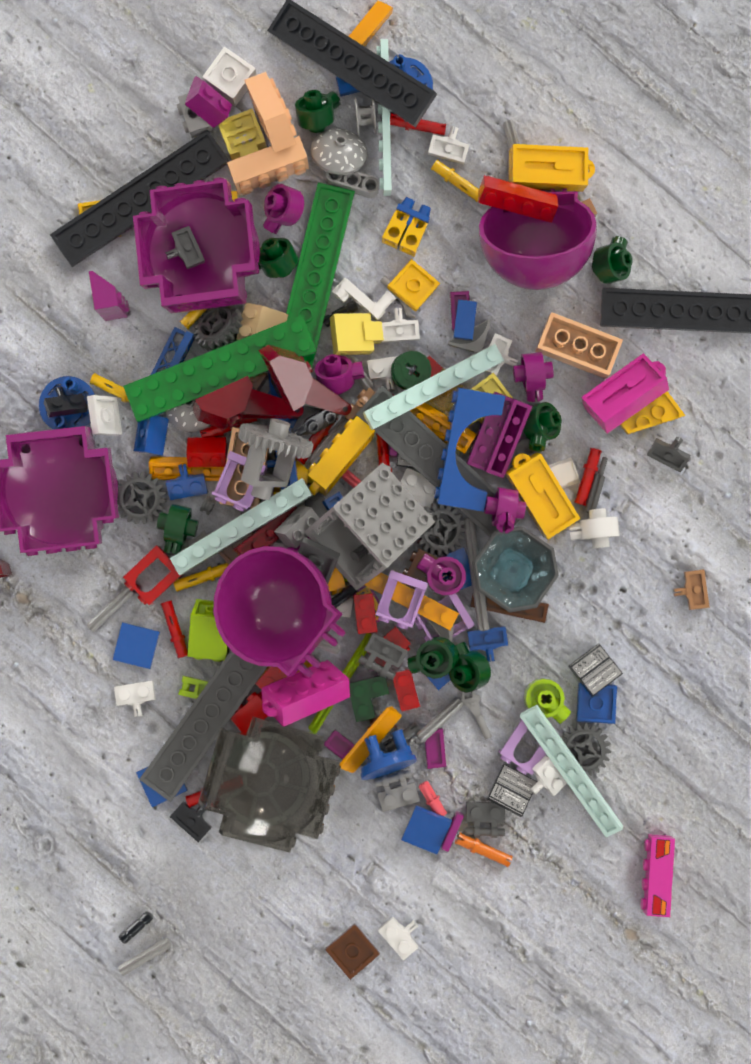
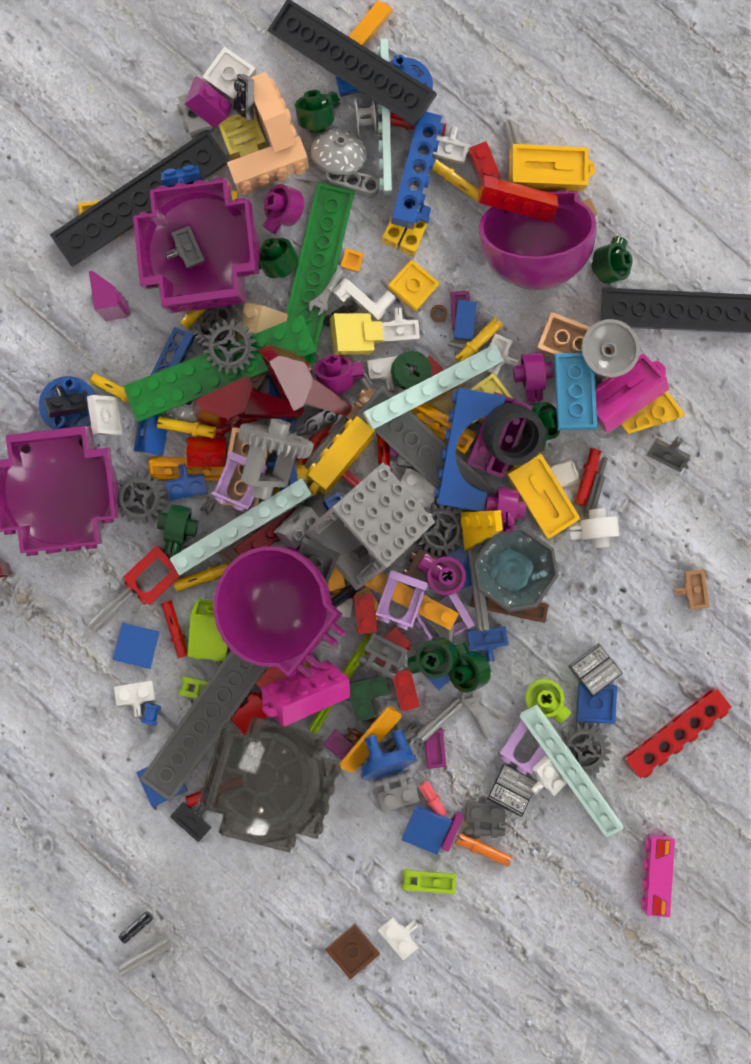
none -> blue bush [140,702,162,725]
none -> yellow pin [157,416,216,439]
none -> blue plate [161,165,201,186]
none -> dark grey gear [203,319,258,374]
none -> black tile [234,74,254,120]
none -> light grey piece [309,268,344,316]
none -> light orange plate [340,248,364,273]
none -> reddish brown bush [345,727,364,742]
none -> blue brick [391,111,444,229]
none -> lime plate [401,869,457,894]
none -> reddish brown bush [430,305,447,323]
none -> yellow pin [454,317,503,363]
none -> yellow wing [461,510,503,551]
none -> red brick [467,141,500,186]
none -> black tyre [482,403,545,466]
none -> dark azure tile [554,353,597,431]
none -> light grey dish [581,319,640,378]
none -> red brick [623,688,732,779]

